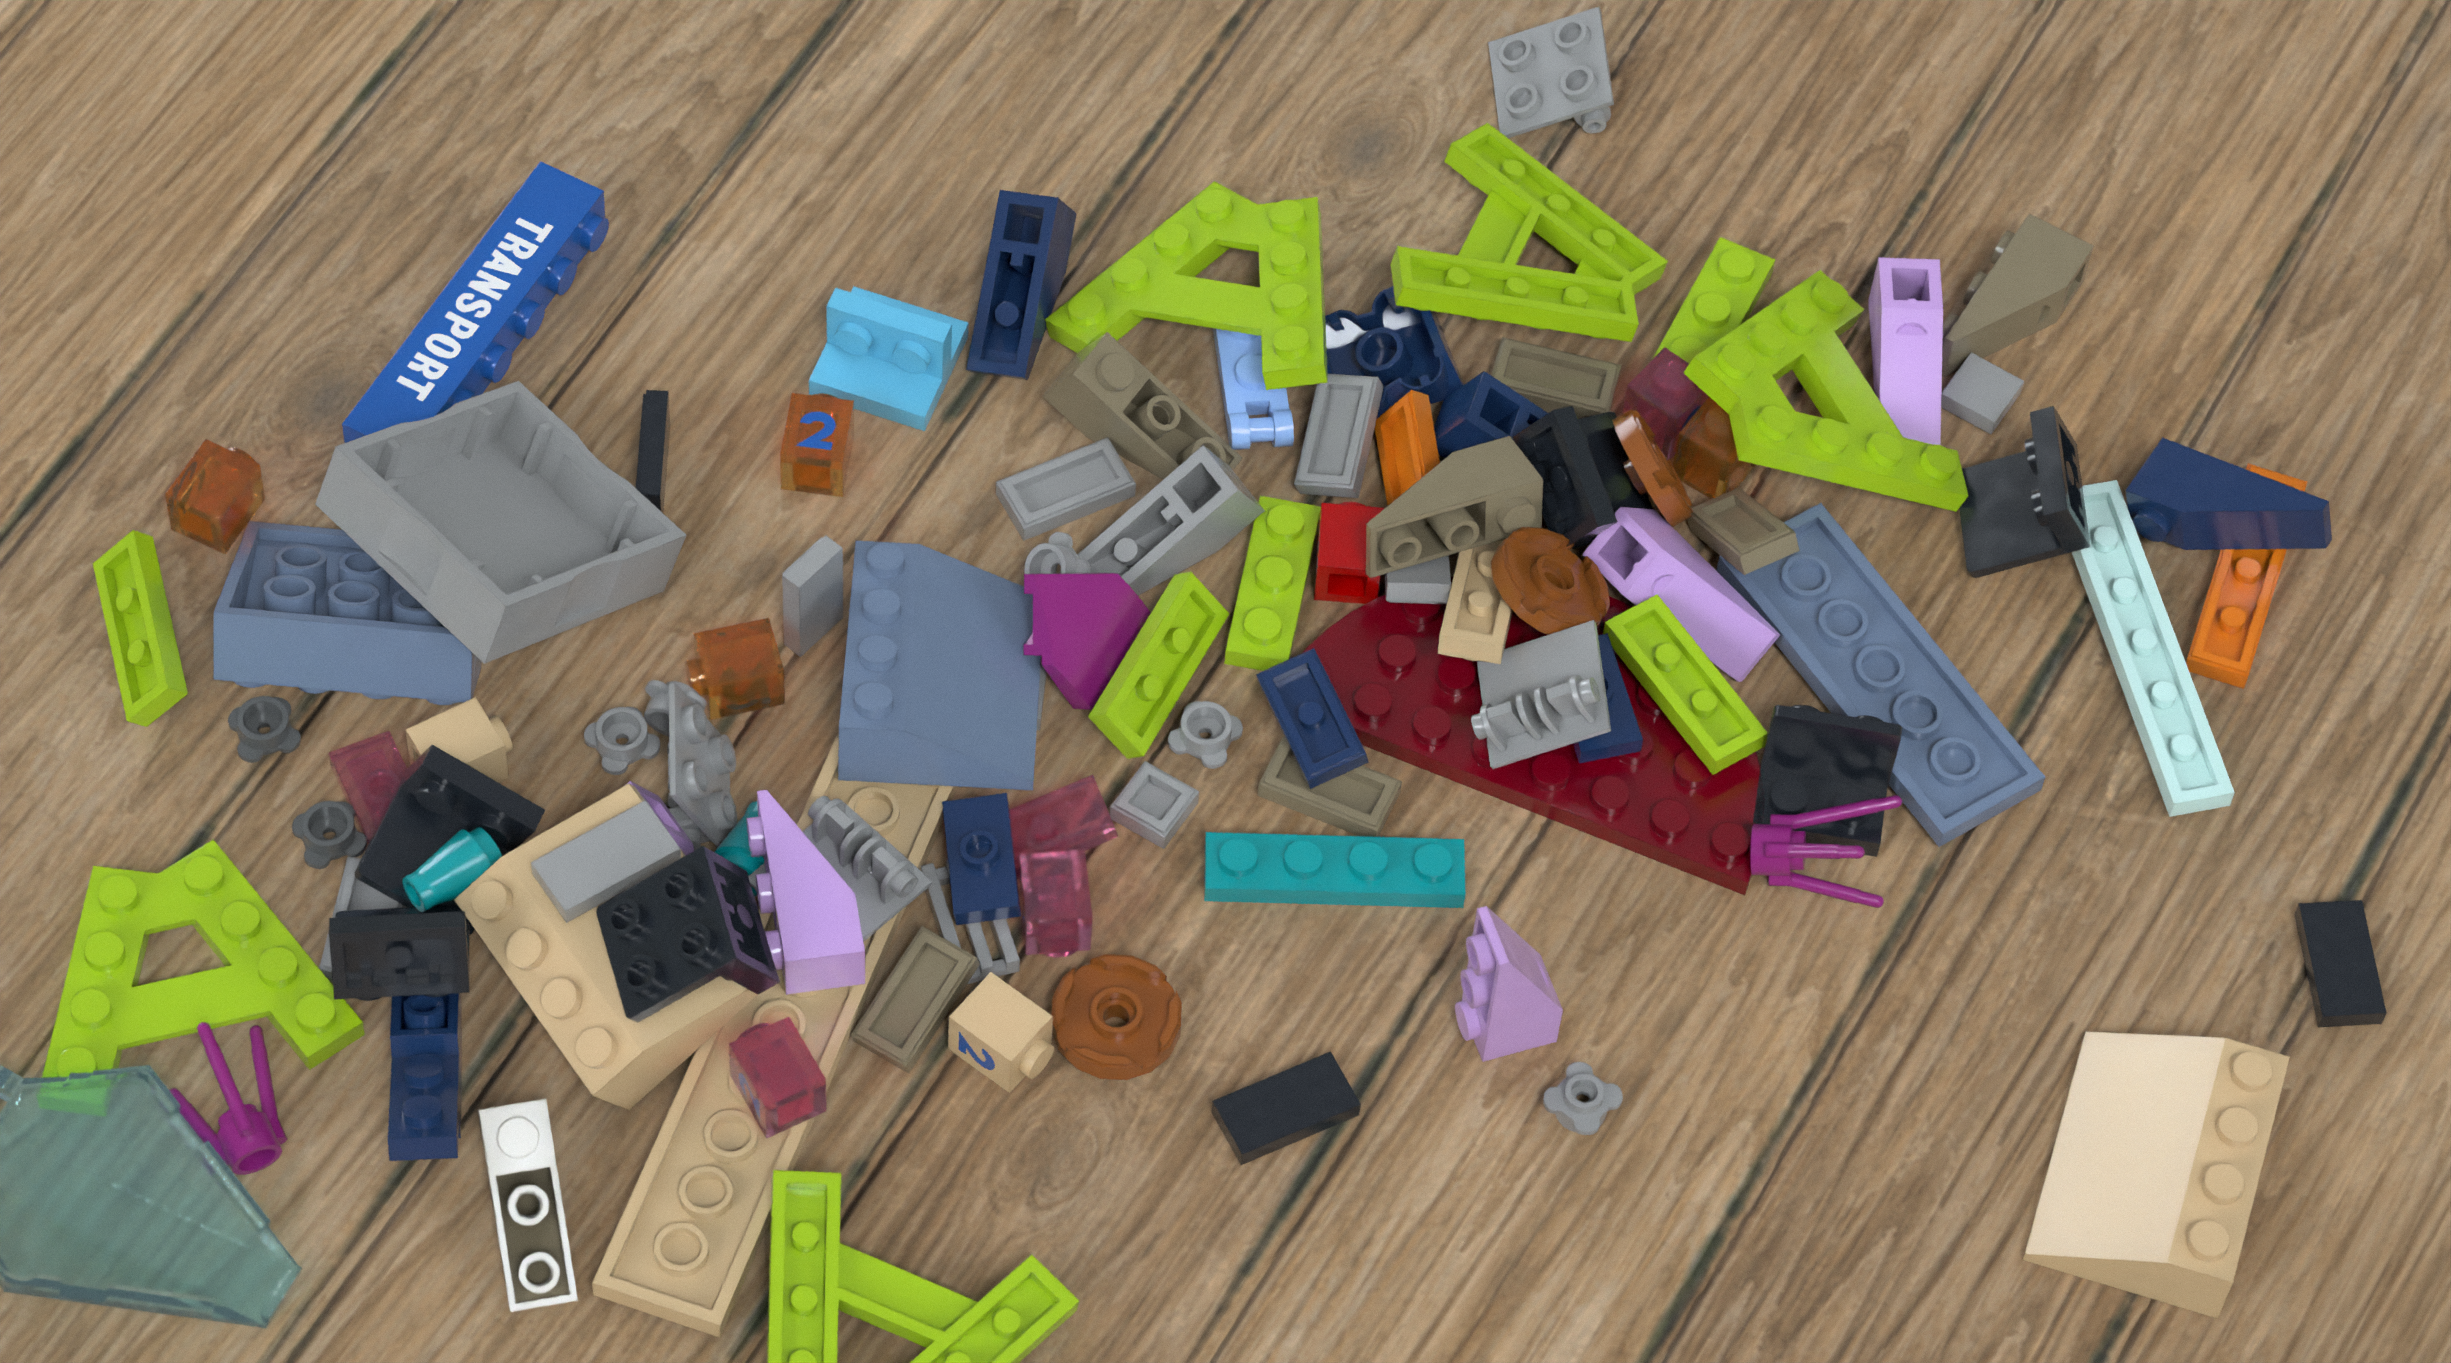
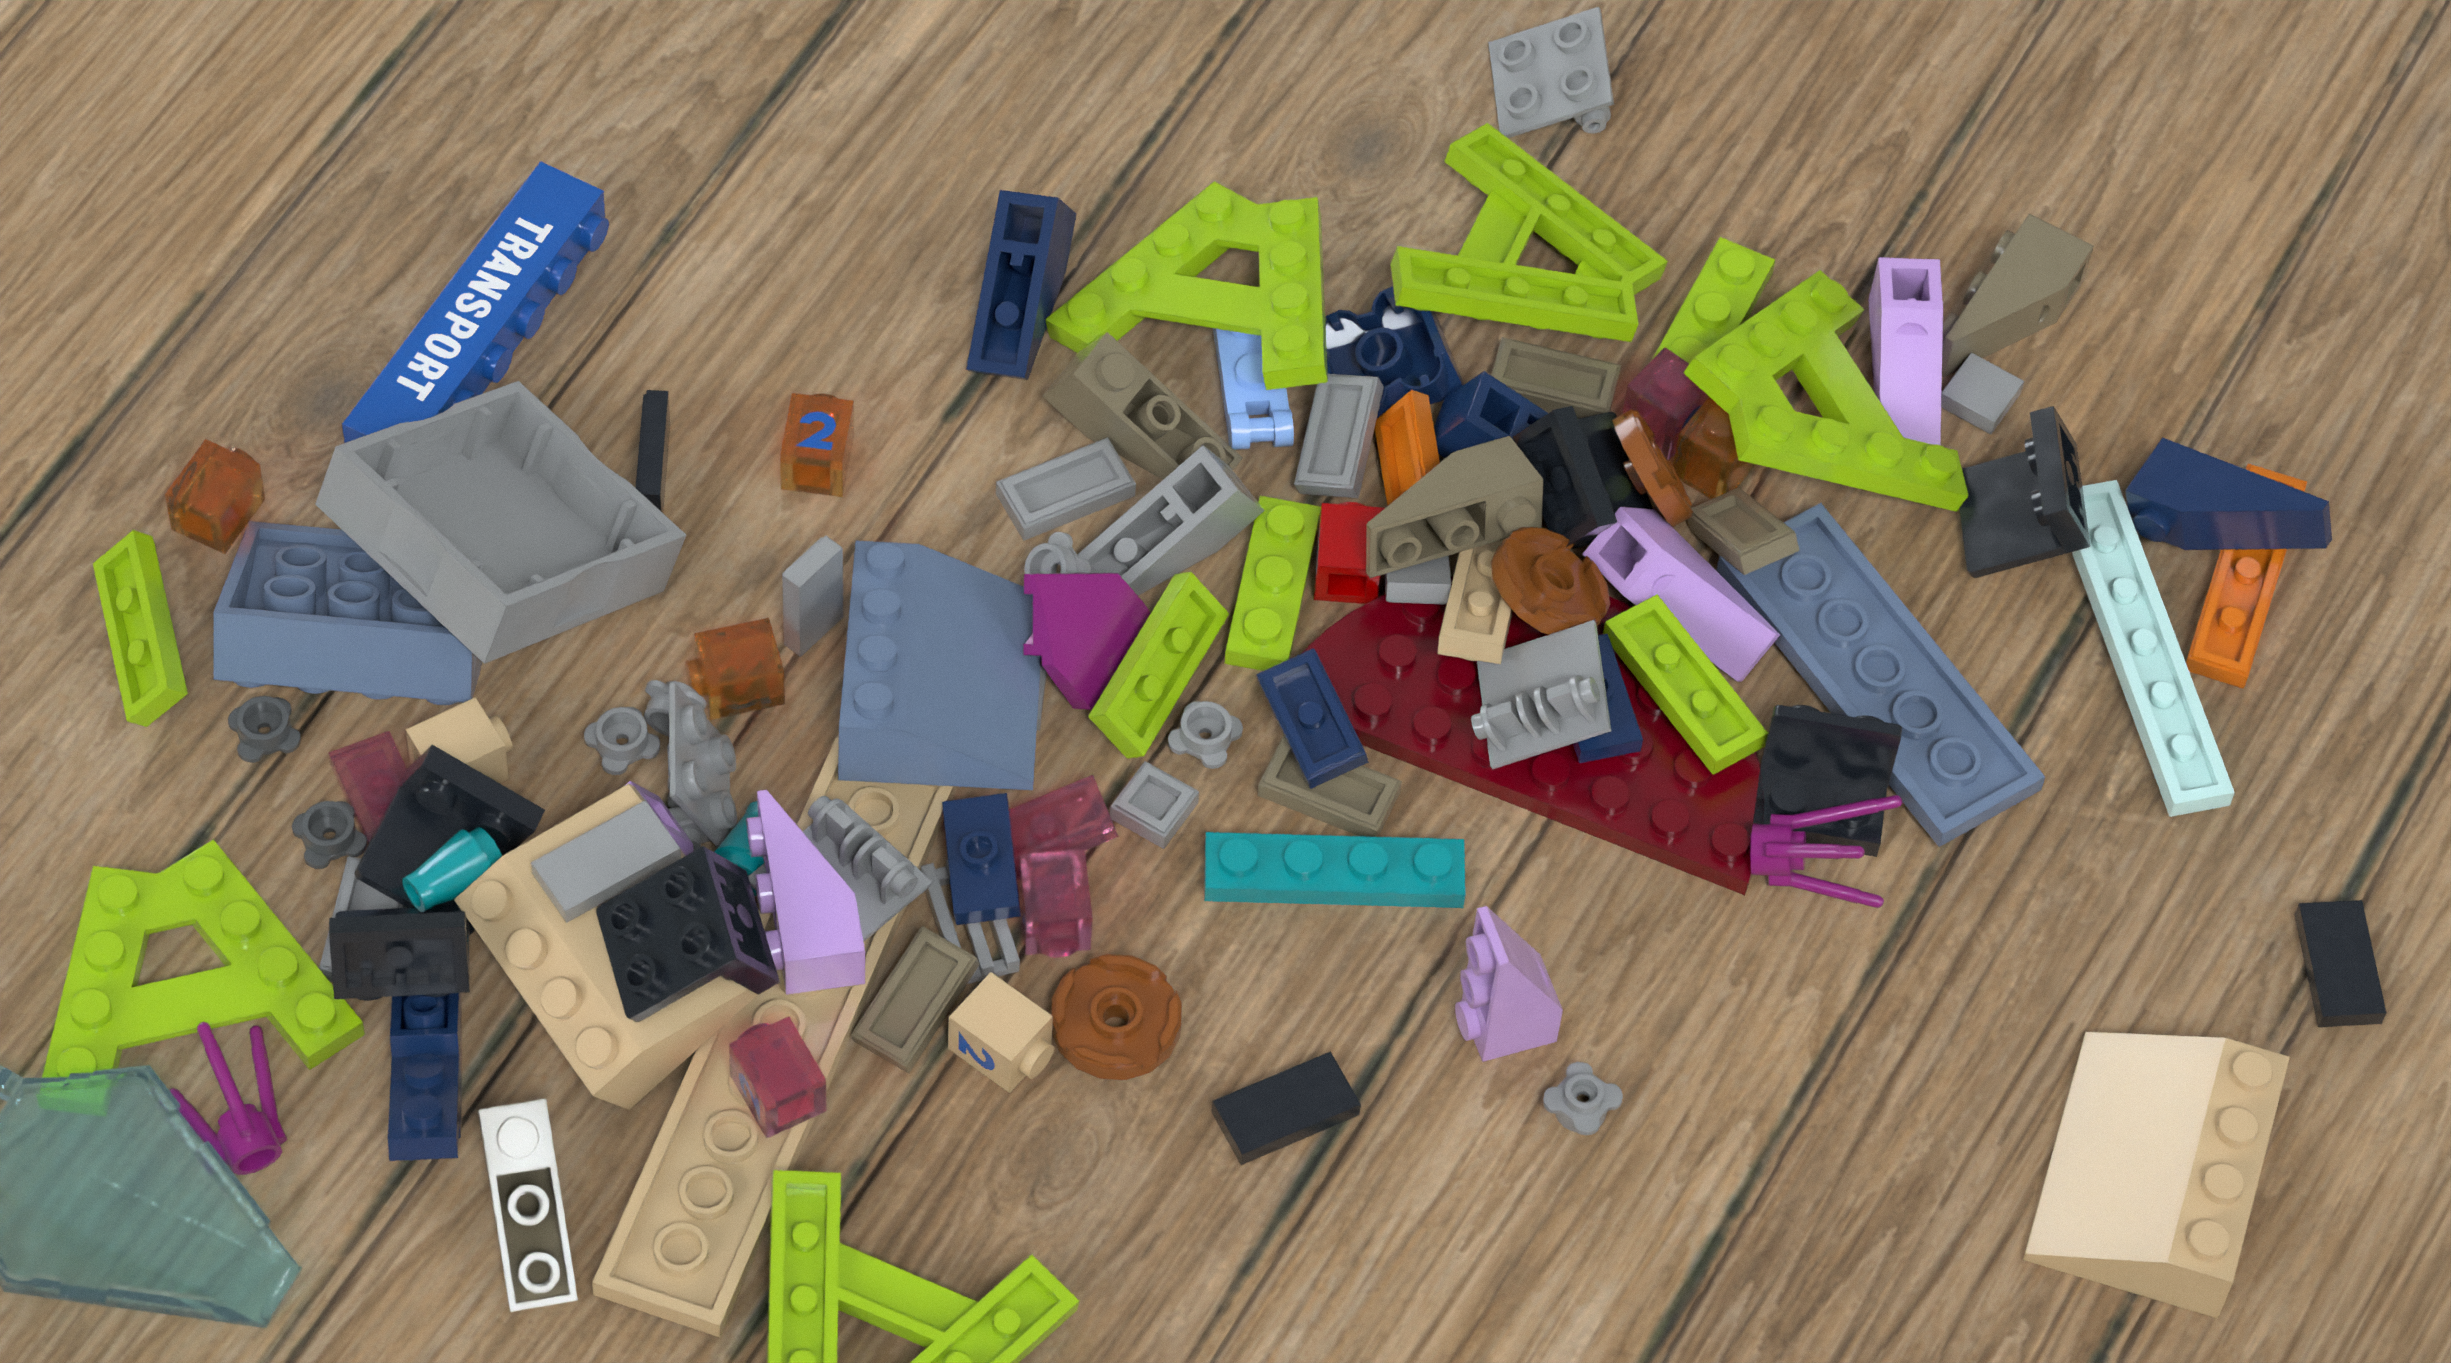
medium azure bracket [809,286,969,431] -> none

